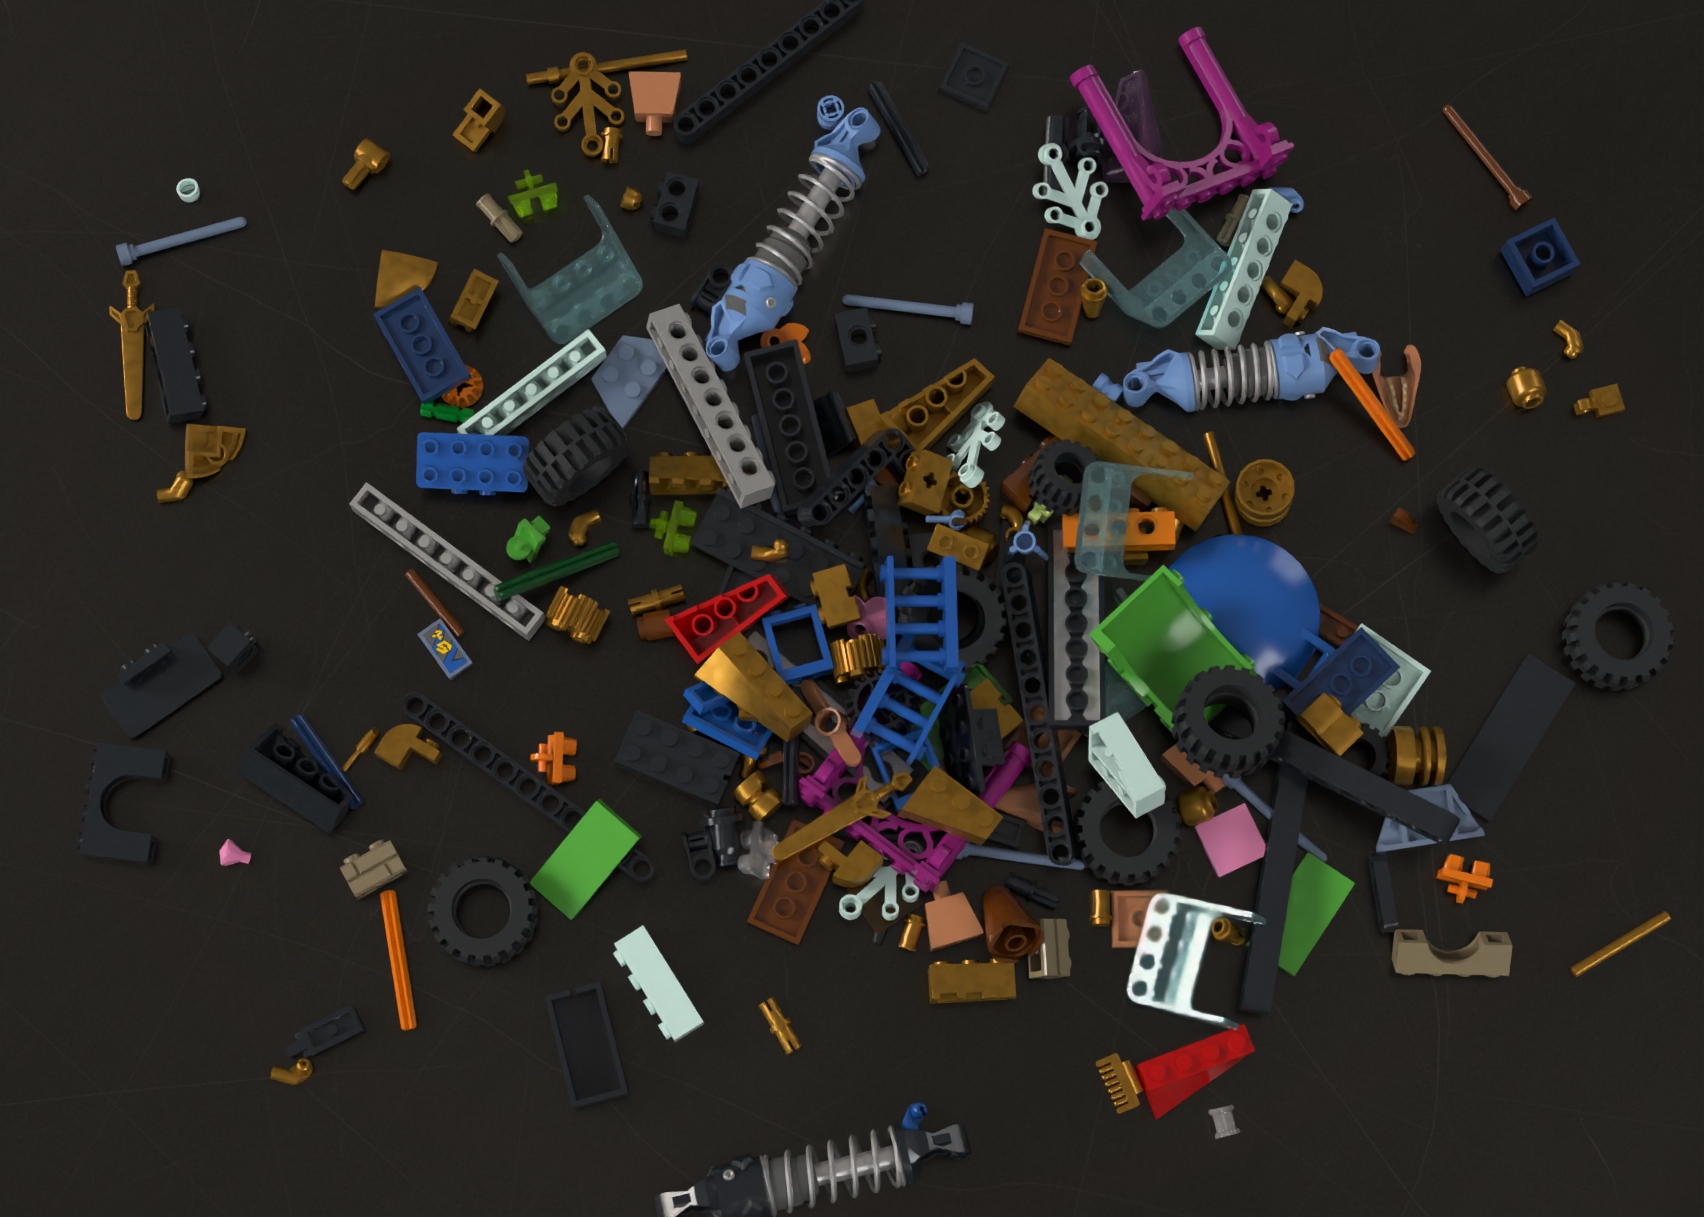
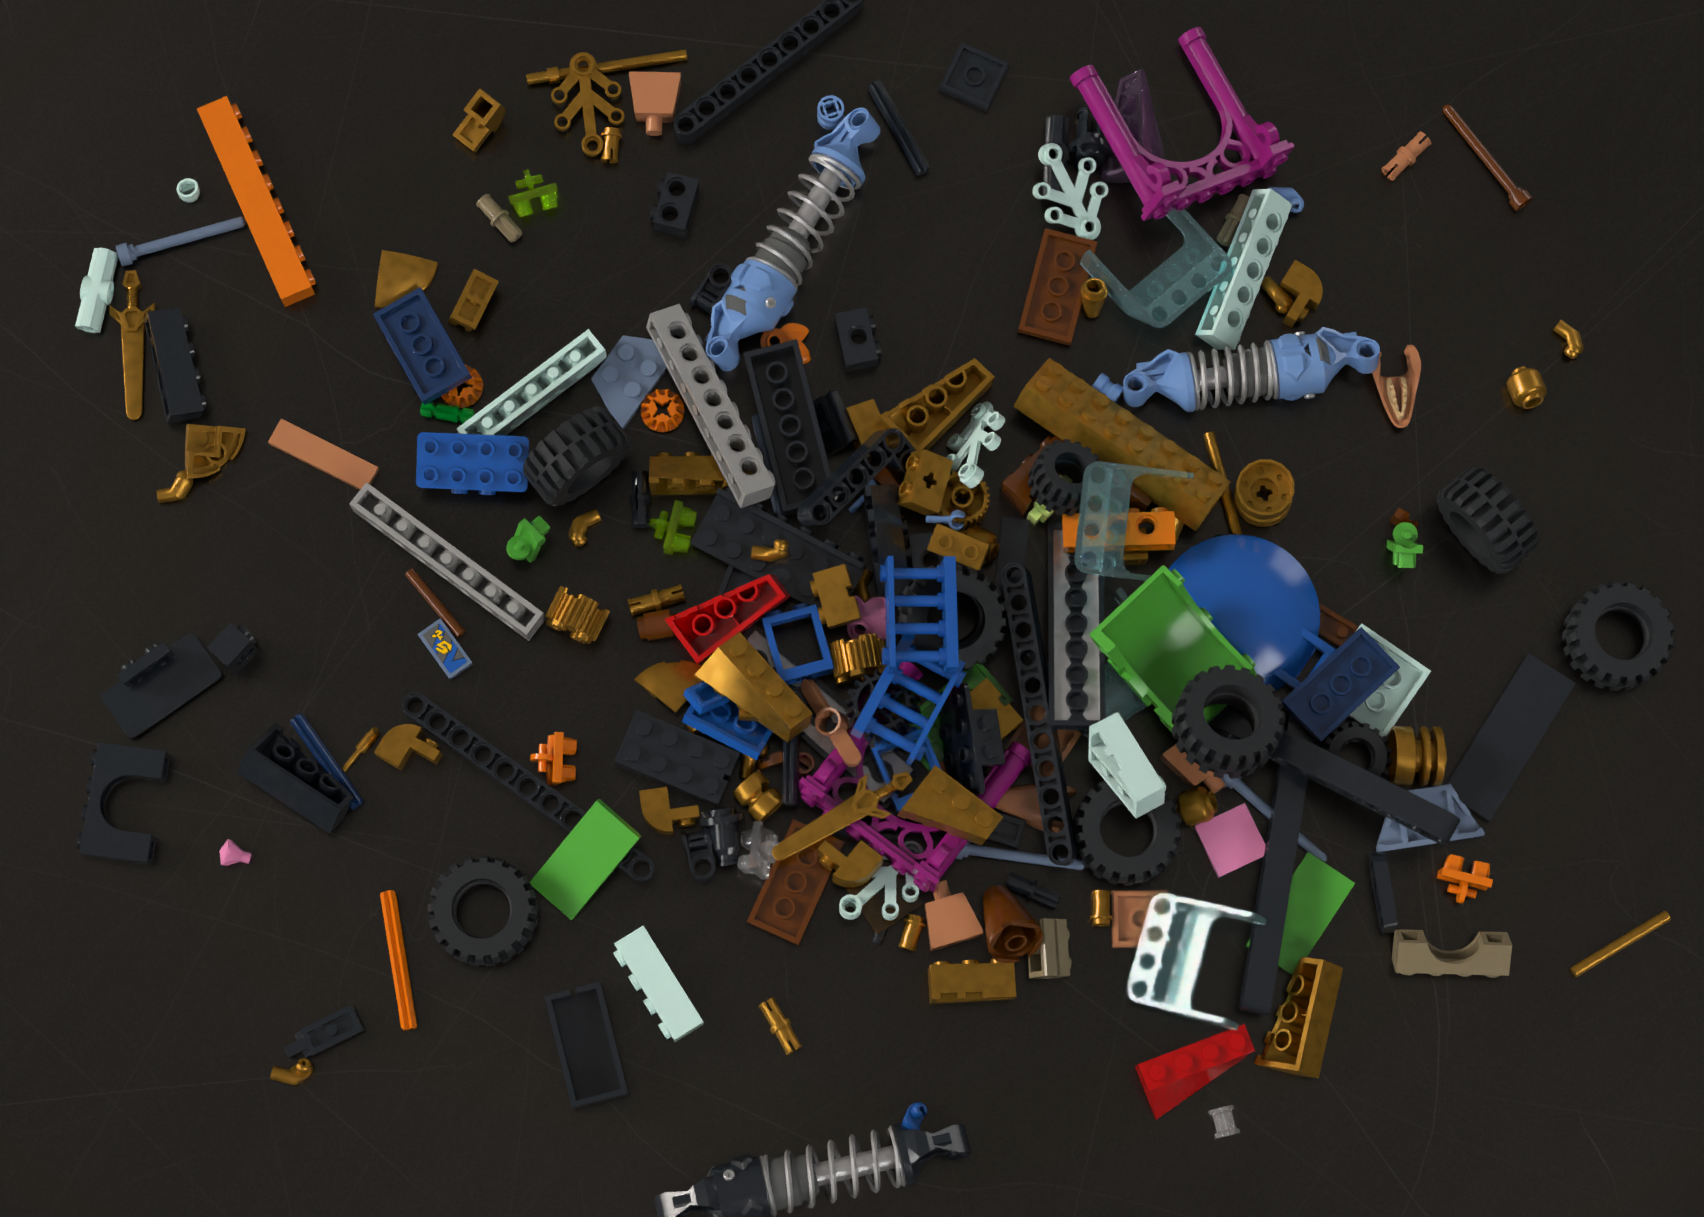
dark tan brick [340,839,408,900] -> none
pearl gold axle [342,138,390,190] -> none
dark green axle [493,541,620,601] -> none
clear light blue windscreen [497,194,643,344] -> none
pearl gold hinge [621,186,643,210] -> none
sand blue piece [843,294,974,325] -> none
pearl gold arm [1000,503,1024,543] -> none
medium blue plant [1004,520,1049,562] -> none
pearl gold piece [1096,1053,1145,1114] -> none
pearl gold pin [1211,918,1246,946] -> none
pearl gold brick [1296,693,1364,757] -> none
orange axle [1329,348,1415,461] -> none
dark blue brick [1500,217,1581,297] -> none
pearl gold plate [1573,384,1625,418] -> none
none -> light aqua piece [75,248,118,333]
none -> orange brick [197,96,316,307]
none -> nougat tile [268,419,379,490]
none -> pearl gold brick [634,660,702,714]
none -> pearl gold brick [639,787,700,835]
none -> orange gear [641,389,685,432]
none -> pearl gold wedge [1254,957,1343,1079]
none -> nougat pin [1382,132,1431,181]
none -> bright green hips [1387,522,1423,568]

